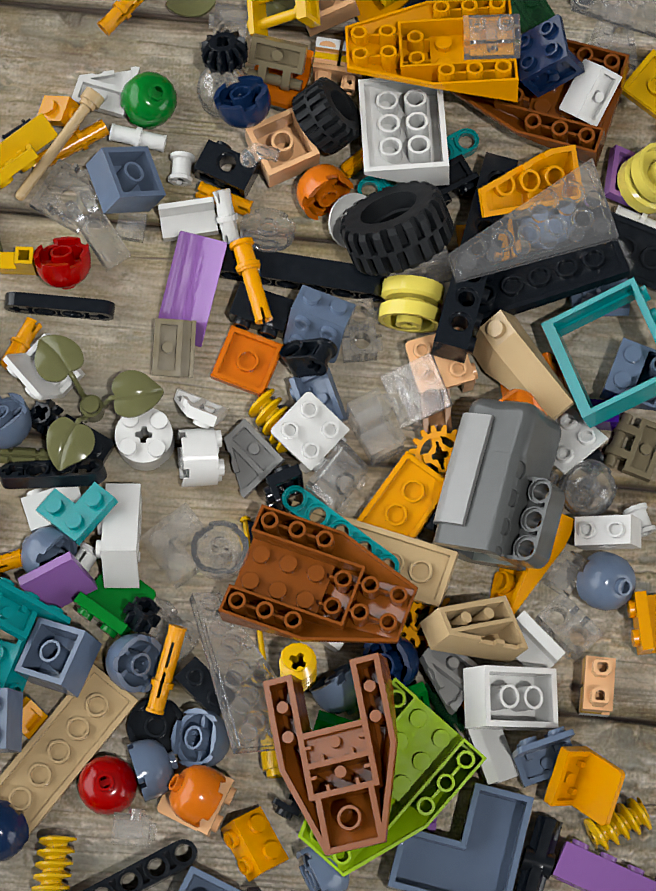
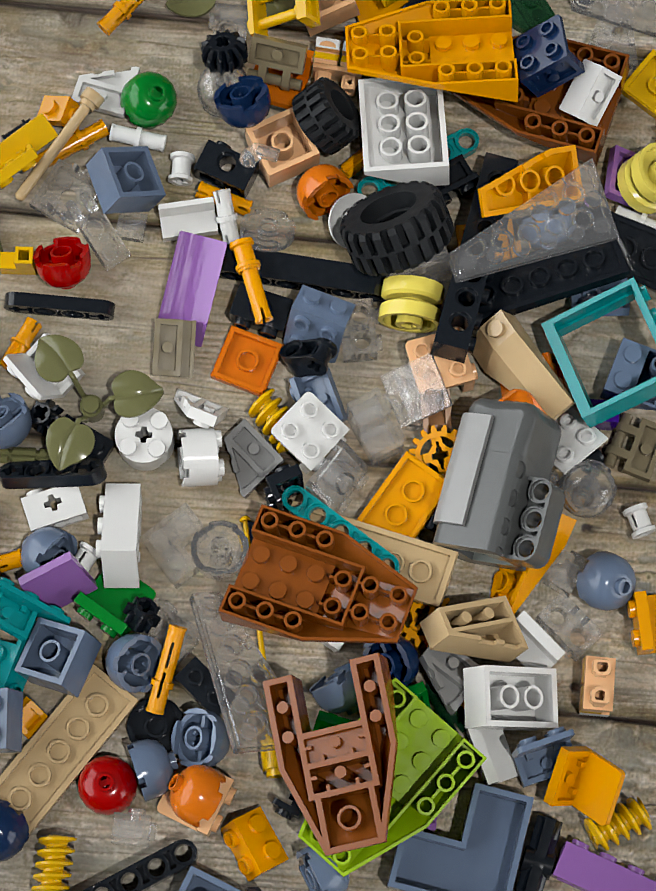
teal plate [36,482,118,546] -> none
yellow piece [279,643,317,691] -> none
clear brick [463,14,521,60] -> none
white brick [574,514,642,551] -> none

